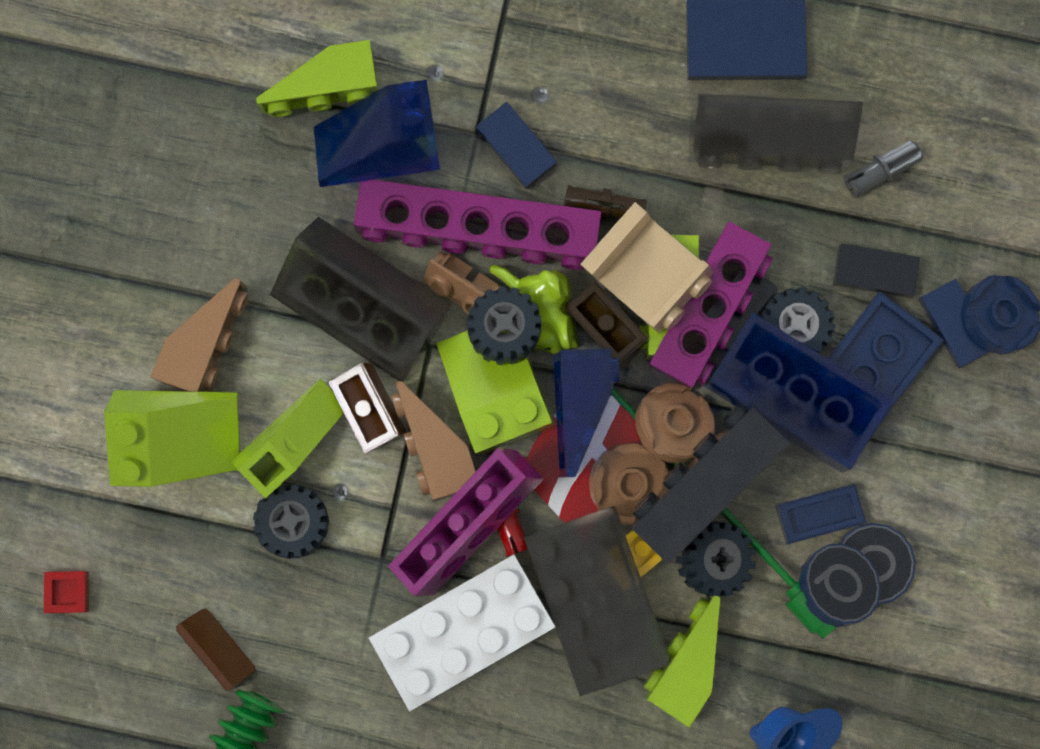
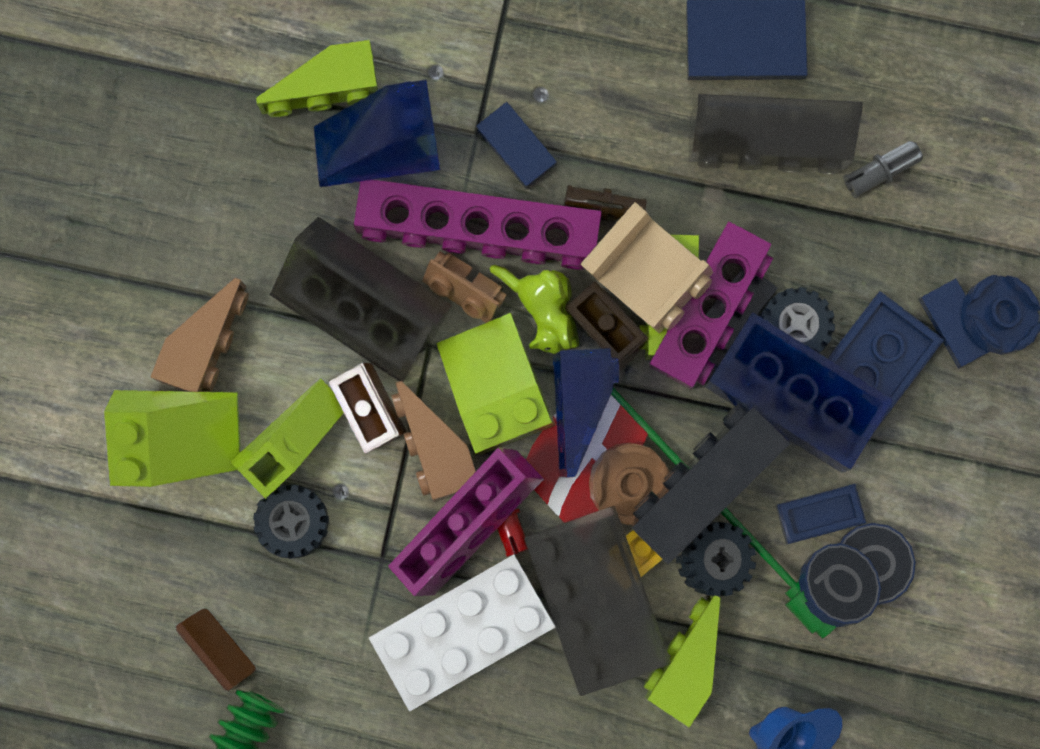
red tile [44,571,89,613] -> none
black wheel [467,286,541,365] -> none
medium nougat tile [635,383,716,463] -> none
black tile [833,243,920,298] -> none

